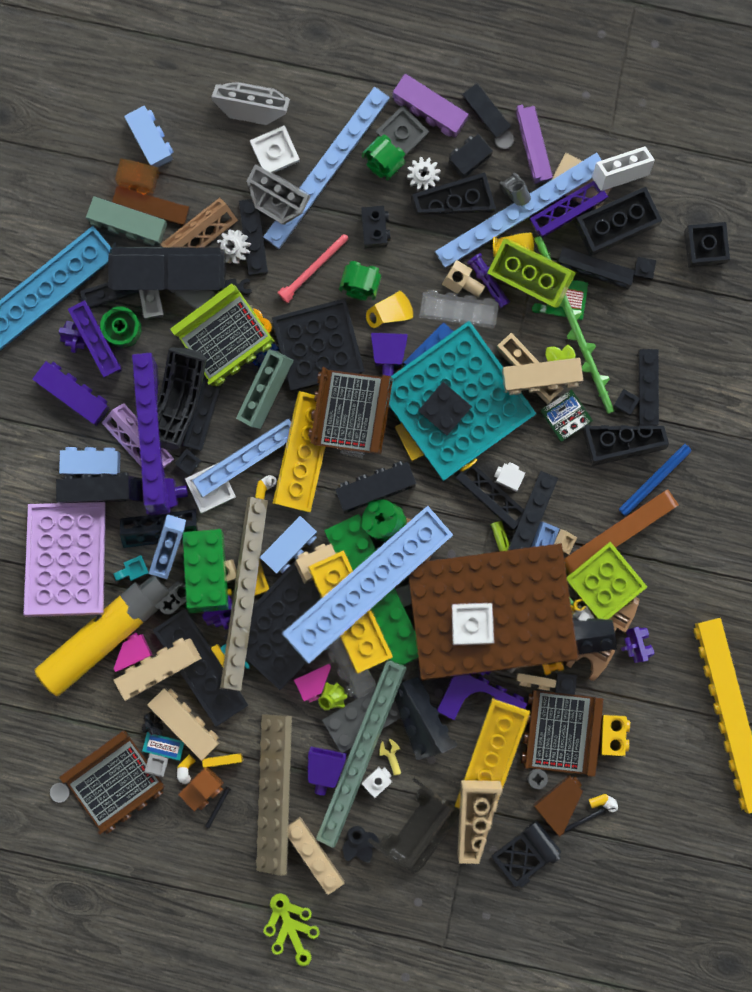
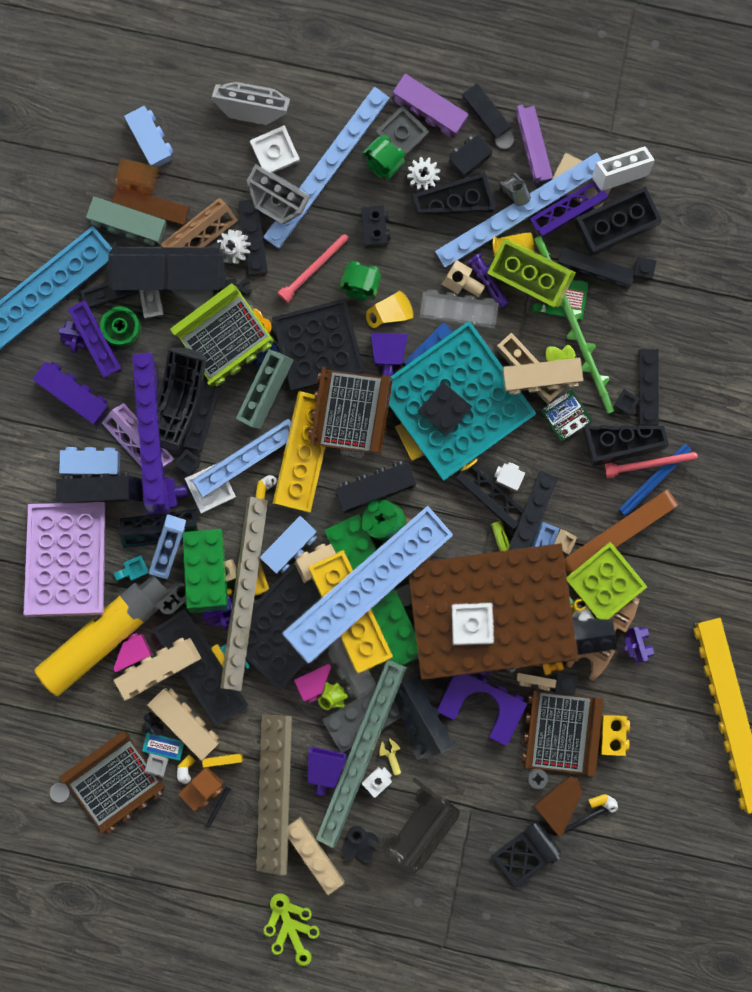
yellow plate [455,699,530,808] -> none
tan wedge [457,780,502,864] -> none
black brick [684,222,730,267] -> none
none -> coral piece [605,452,698,479]

